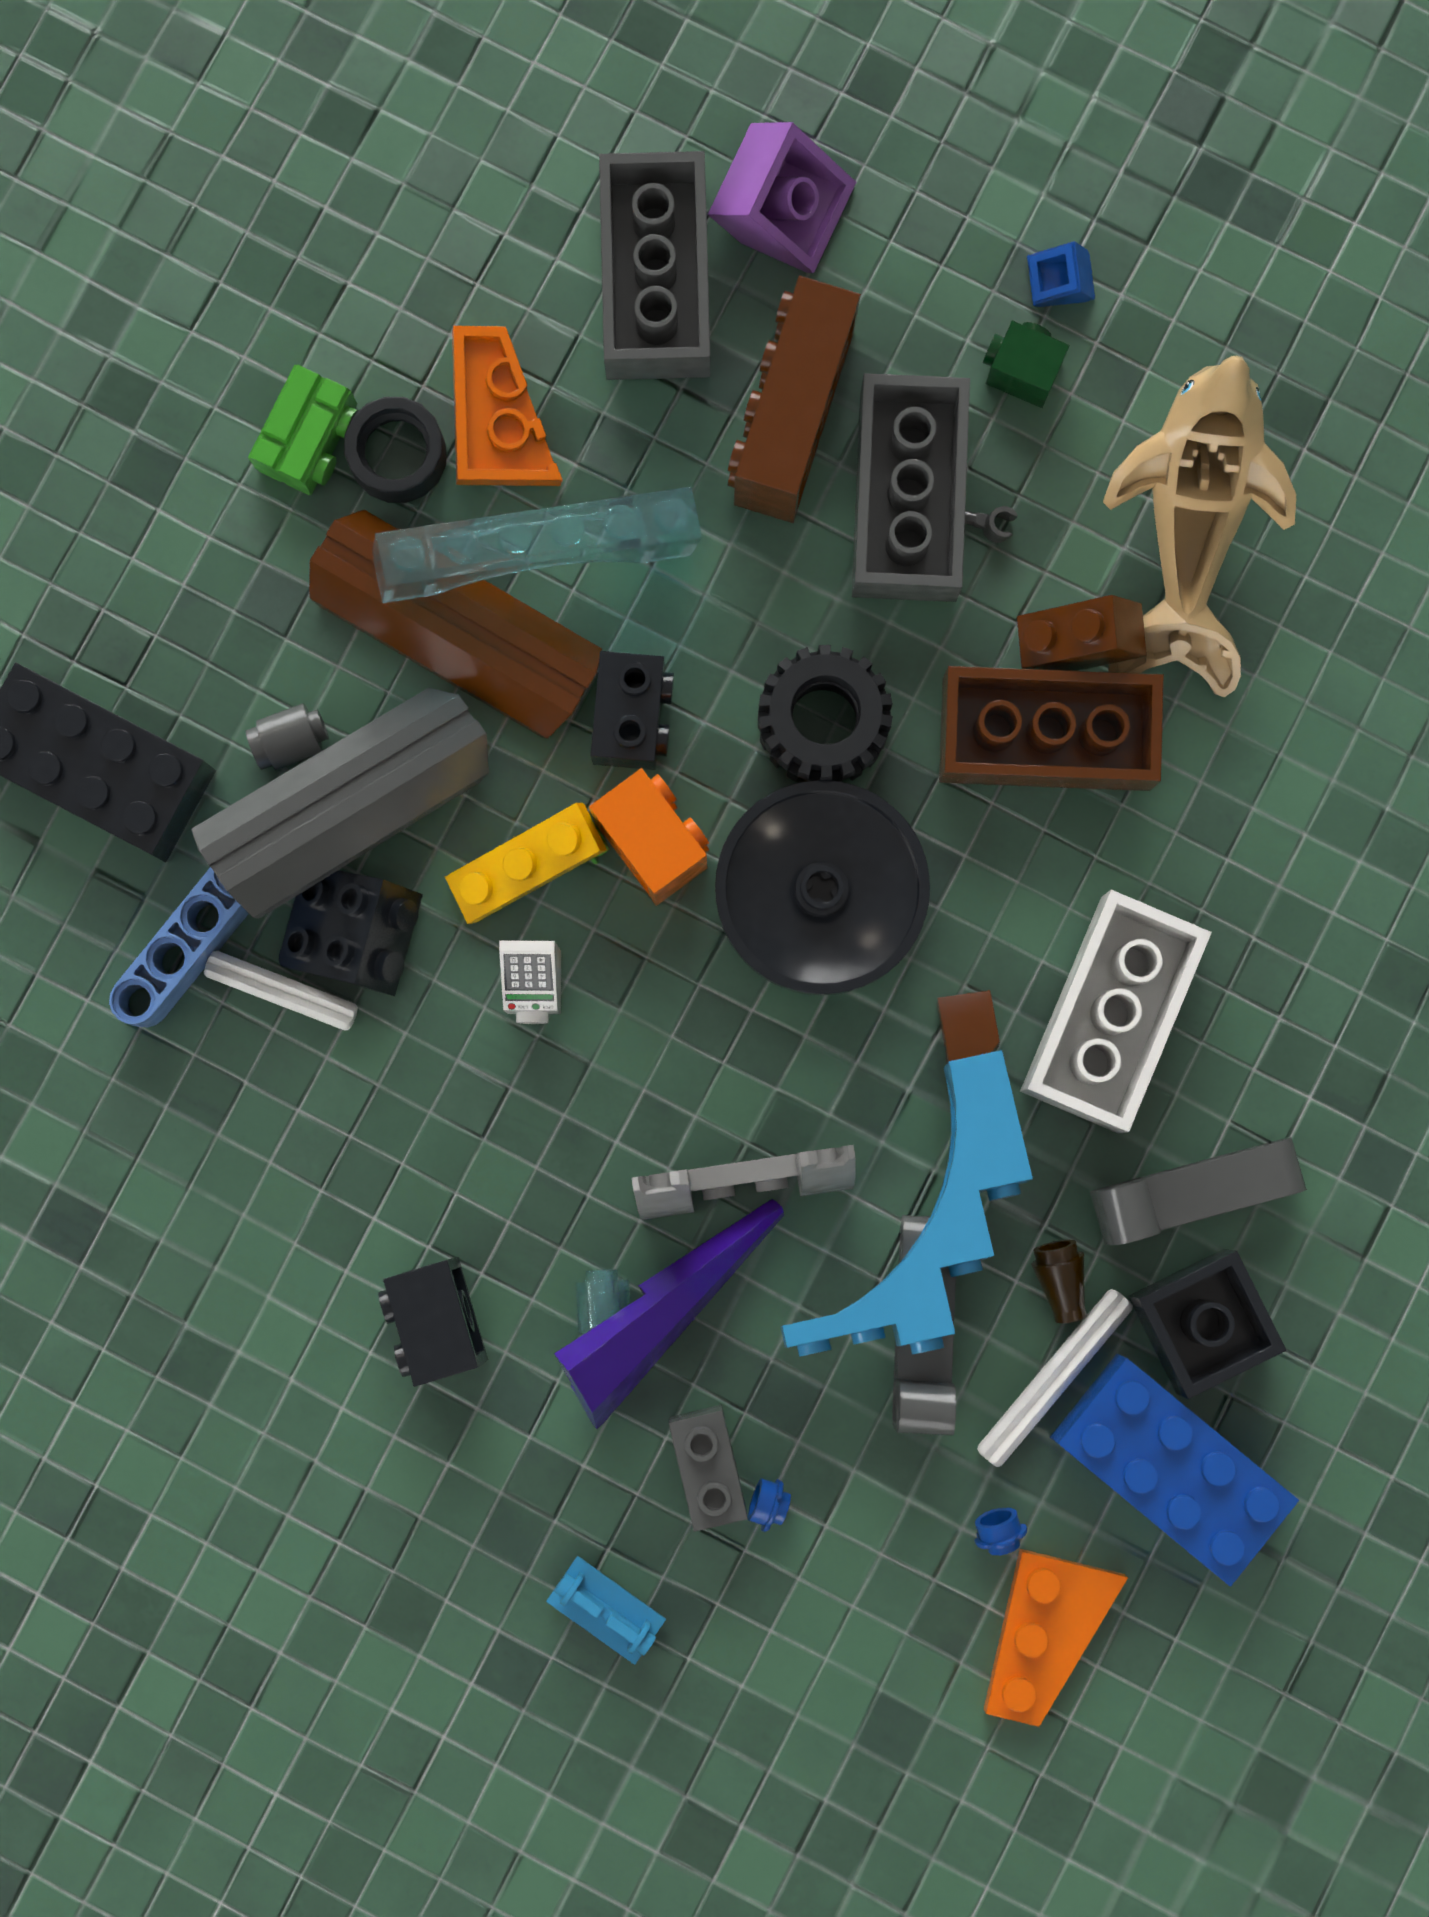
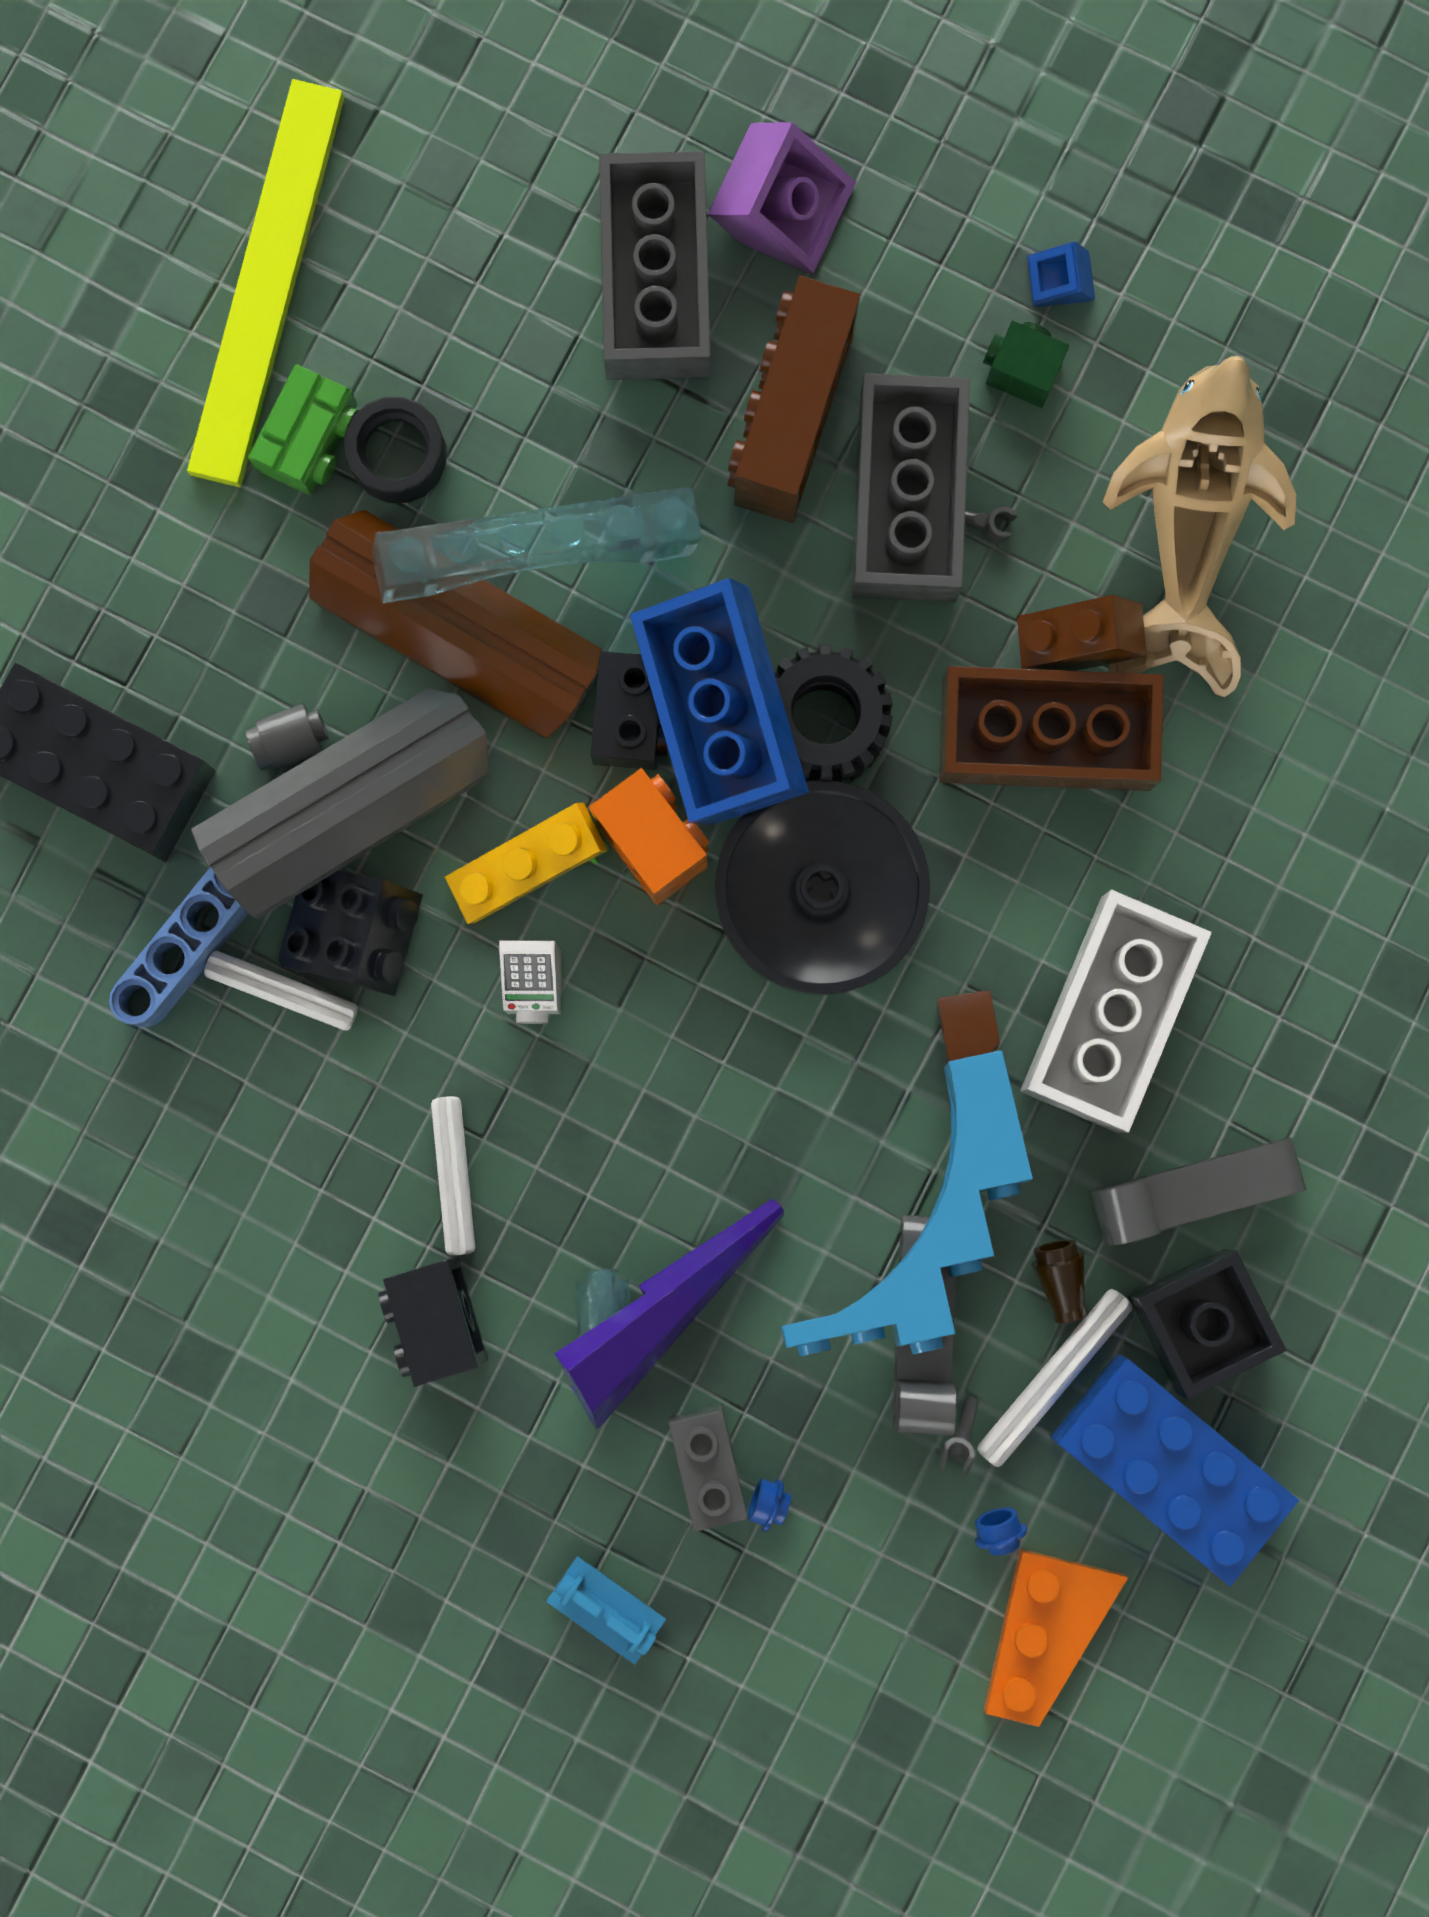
orange wing [452,325,563,486] -> none
light grey wedge [631,1145,856,1220] -> none
none -> neon yellow tile [187,79,345,488]
none -> white axle [431,1096,475,1256]
none -> blue brick [630,578,809,826]
none -> dark grey hand [939,1397,979,1478]

